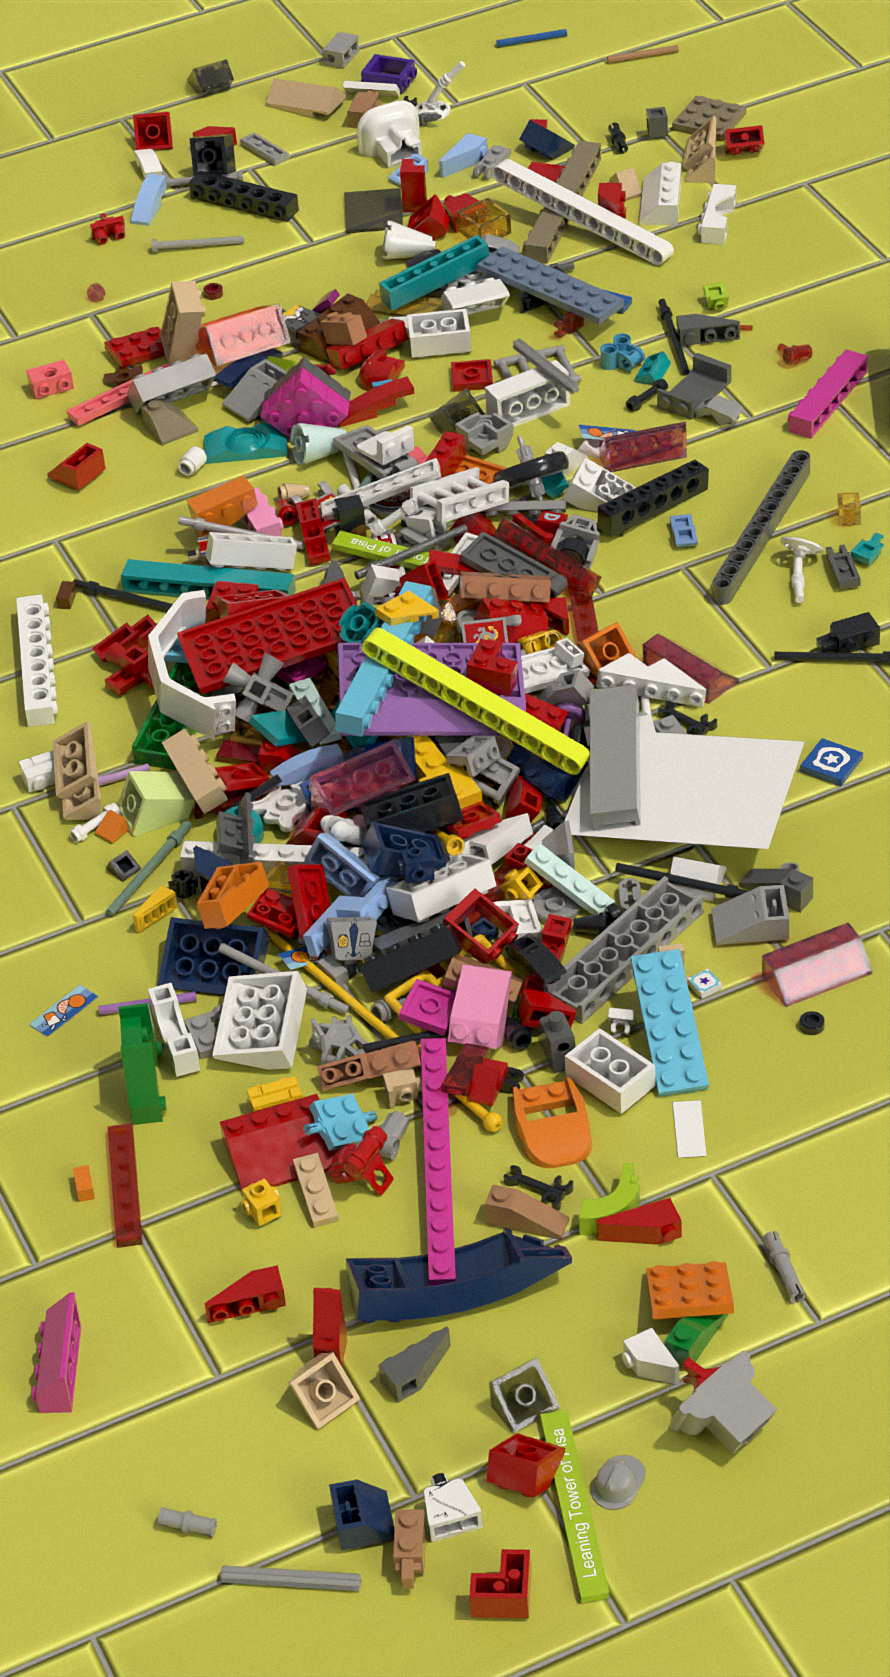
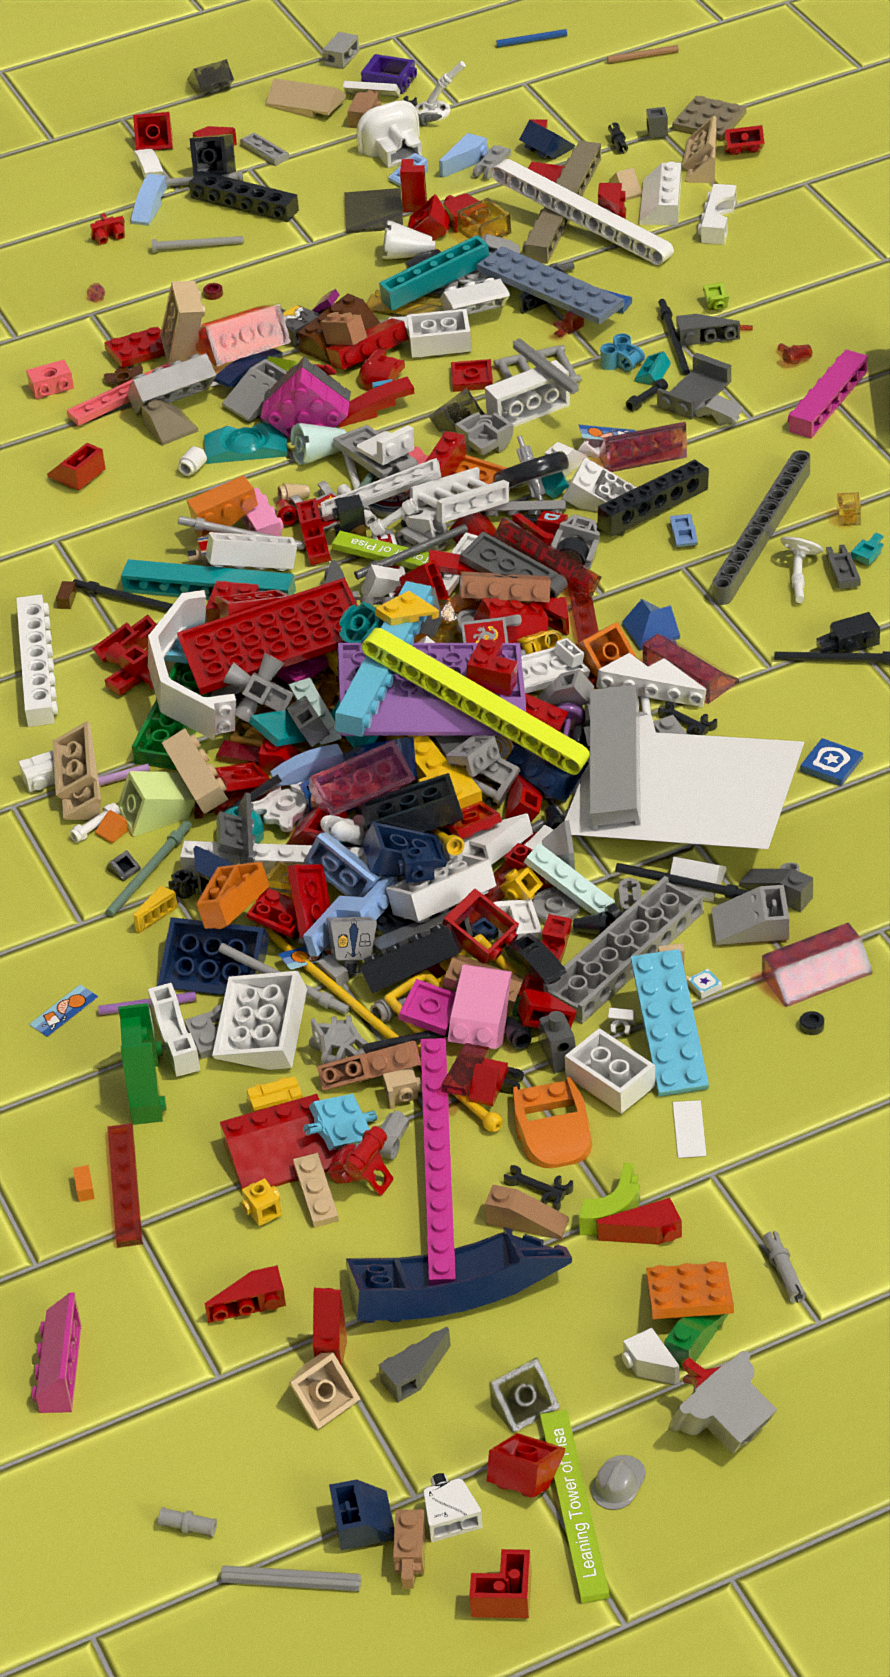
none -> blue slope [622,599,680,651]

